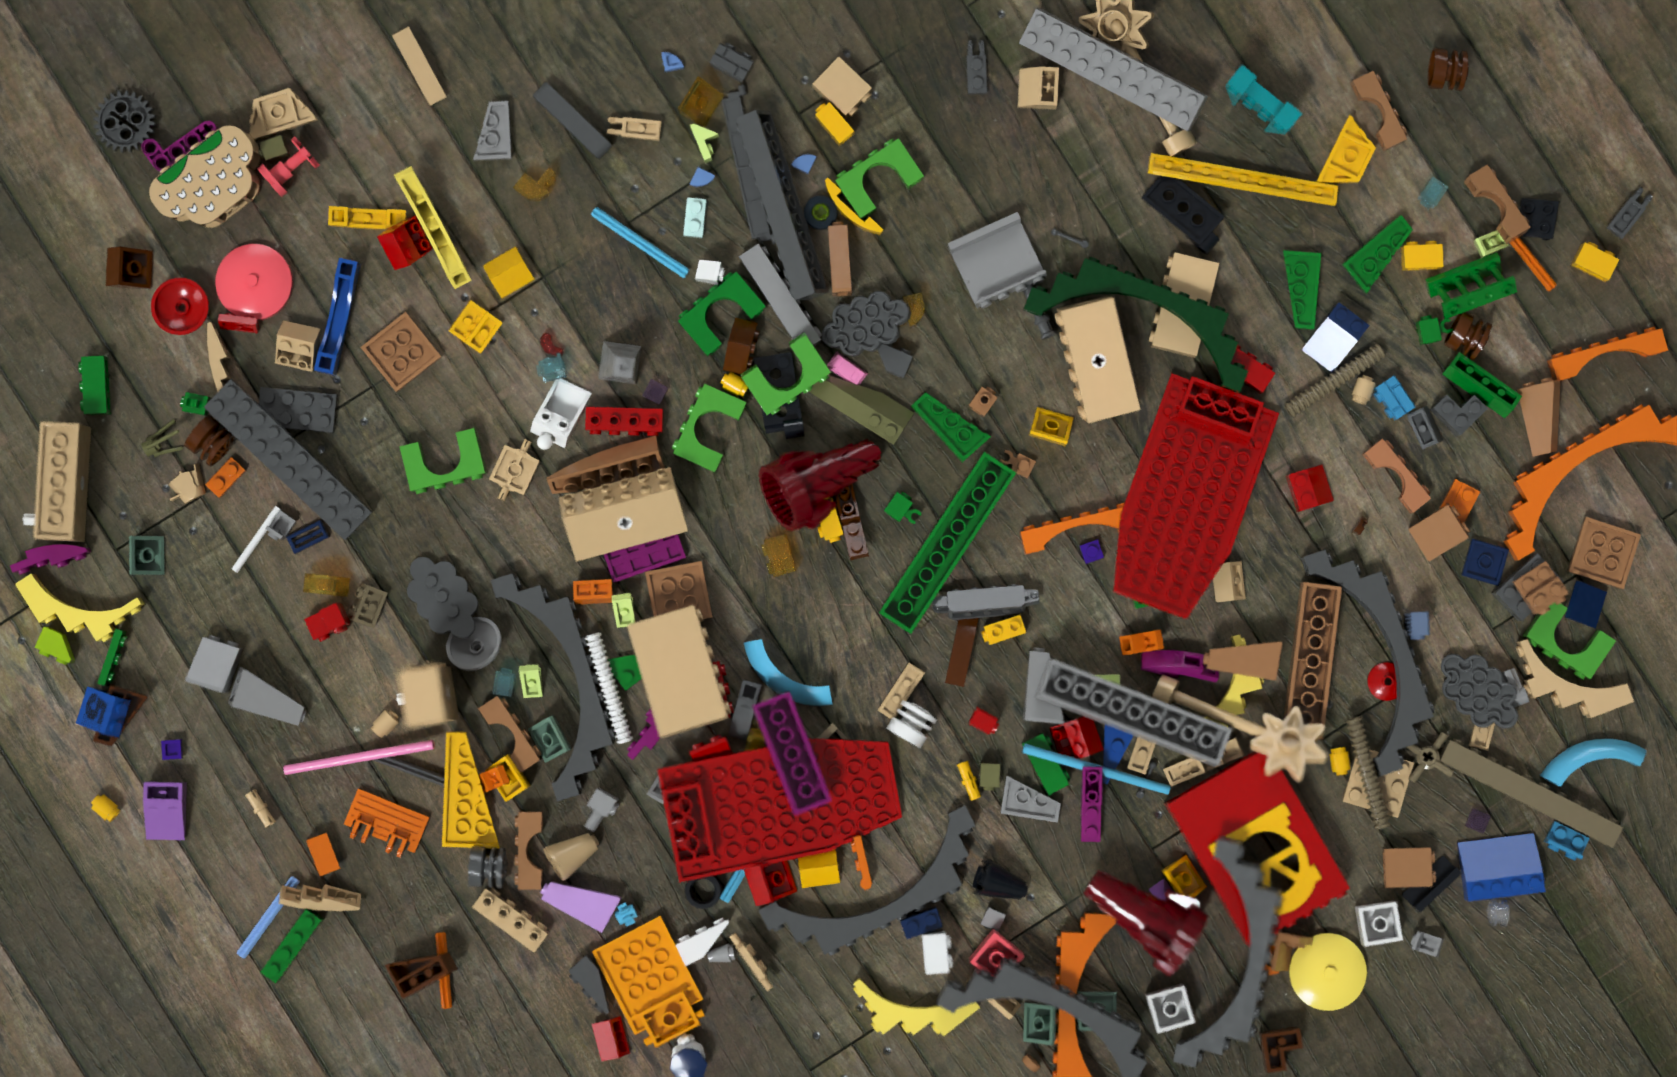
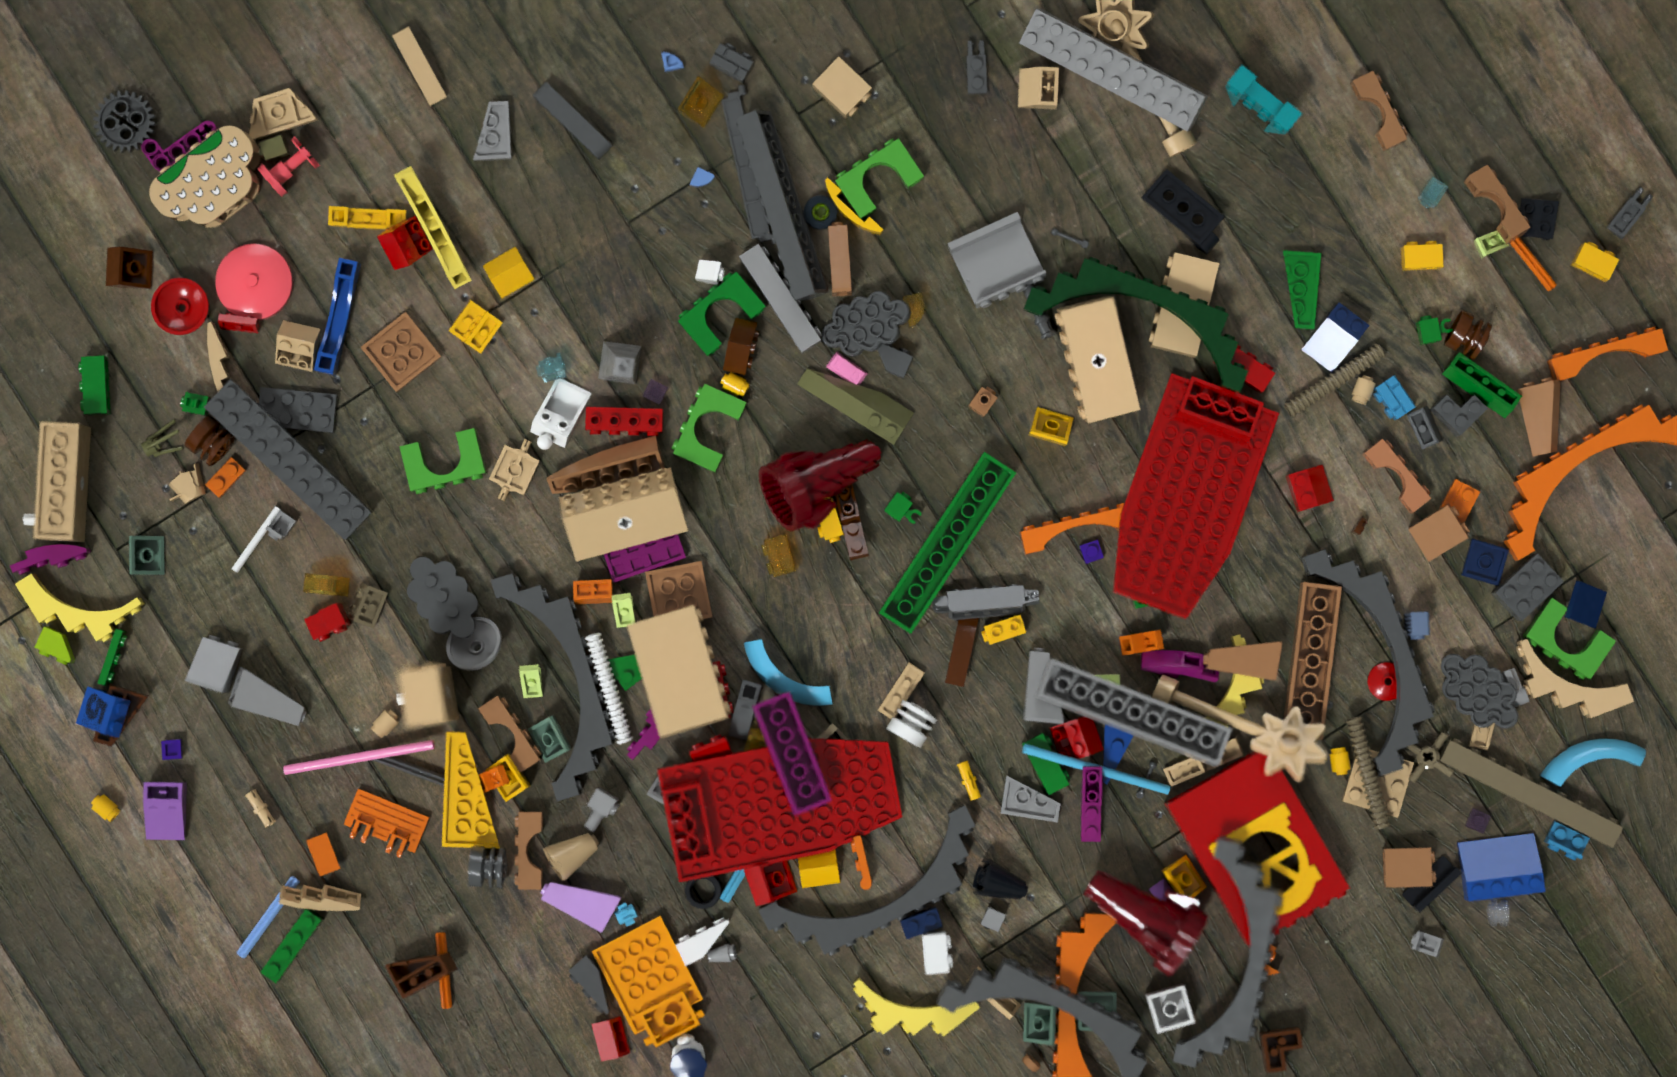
dark blue tile [286,520,329,554] -> none
tan brick [472,887,549,953] -> none
clear light blue brick [492,668,517,697] -> none
clear yellow brick [513,168,556,201] -> none
clear red arm [540,333,564,358] -> none
medium azure axle [591,207,689,278] -> none
tan hinge [606,117,662,141] -> none
light aqua plate [683,197,707,238] -> none
yellowish green slope [690,124,719,163] -> none
tan plate [729,933,773,991] -> none
bright green arch [740,332,831,415] -> none
black hinge [754,352,805,439] -> none
medium blue tile [791,154,817,174] -> none
yellow brick [815,102,854,146] -> none
green wing [911,393,991,463] -> none
red brick [968,707,999,735] -> none
coral brick [969,928,1024,977] -> none
olive brick [979,763,1000,791] -> none
medium nougat plate [1000,450,1036,479] -> none
tan plate [1127,737,1156,775] -> none
yellow plate [1148,153,1338,206] -> none
tan panel [1213,561,1246,602] -> none
medium nougat bracket [1270,932,1313,971] -> none
light yellow dish [1289,933,1367,1011] -> none
yellow wing [1316,115,1376,183] -> none
green wing [1342,215,1413,294] -> none
white brick [1355,900,1403,946] -> none
green fence [1425,252,1517,319] -> none
reddish brown wheel [1428,48,1469,91] -> none
medium nougat plate [1512,561,1569,615] -> none
medium nougat plate [1567,517,1641,589] -> none

